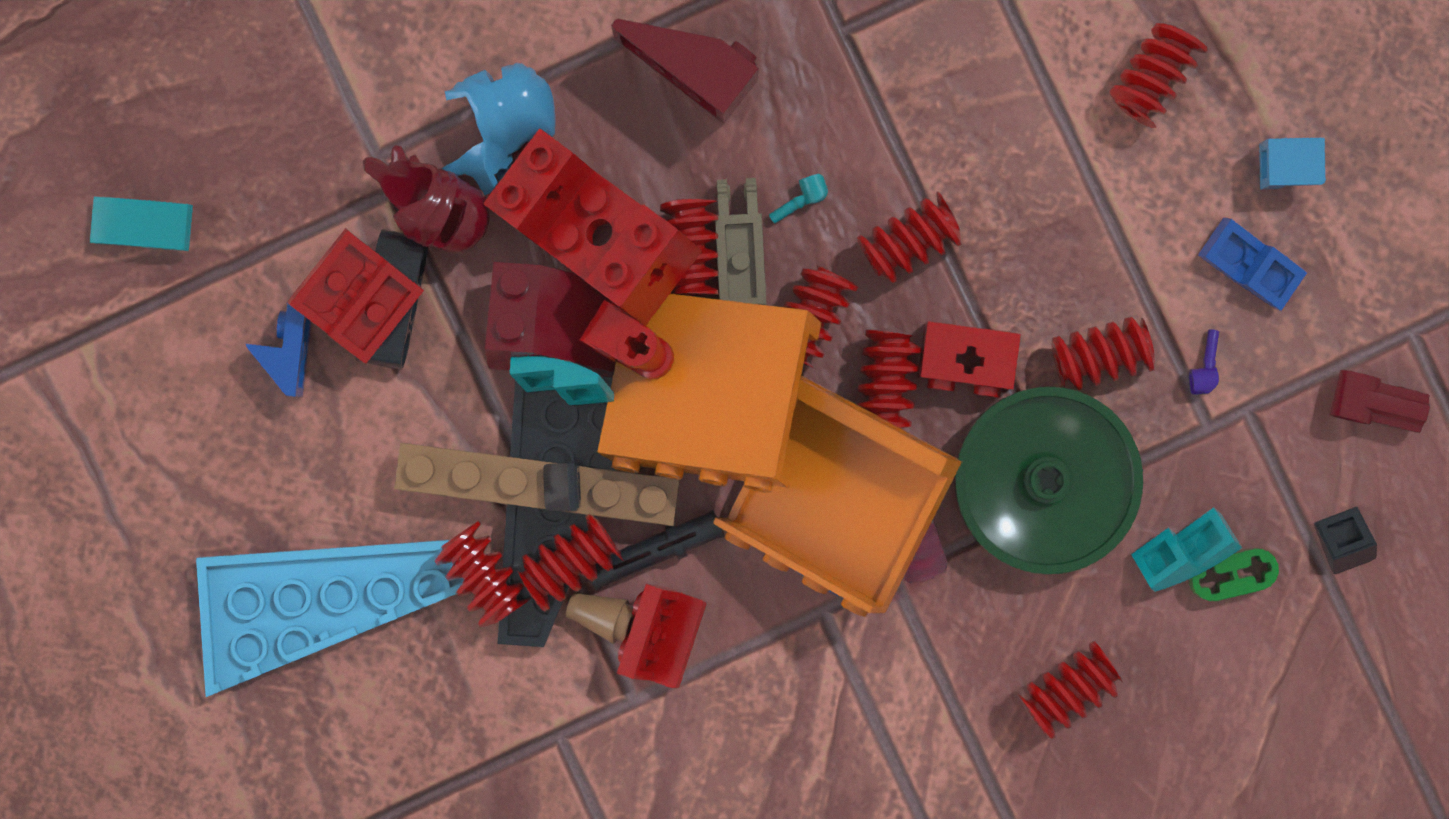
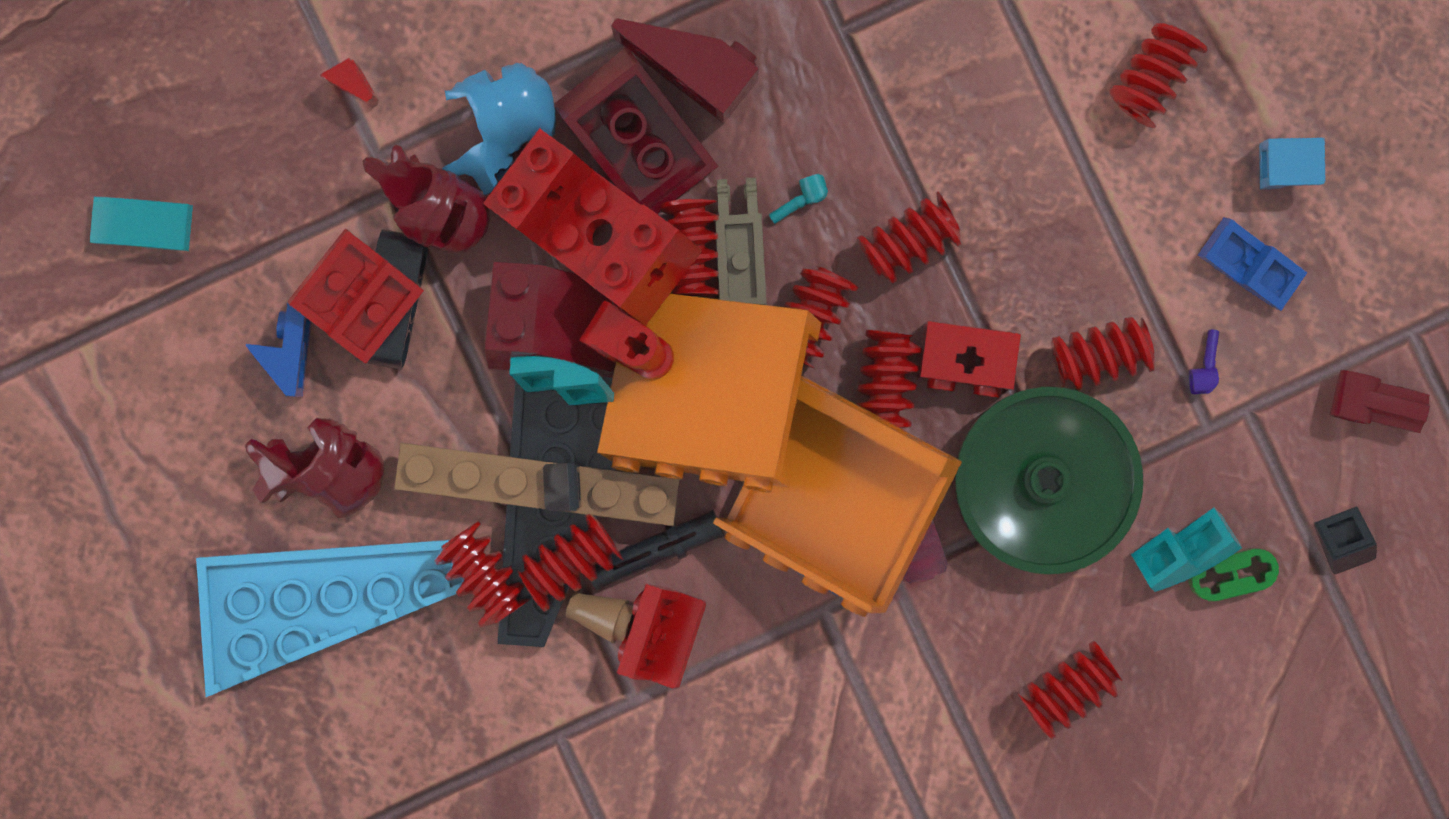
none -> dark red piece [245,418,384,518]
none -> red slope [320,58,379,107]
none -> dark red slope [554,47,719,214]

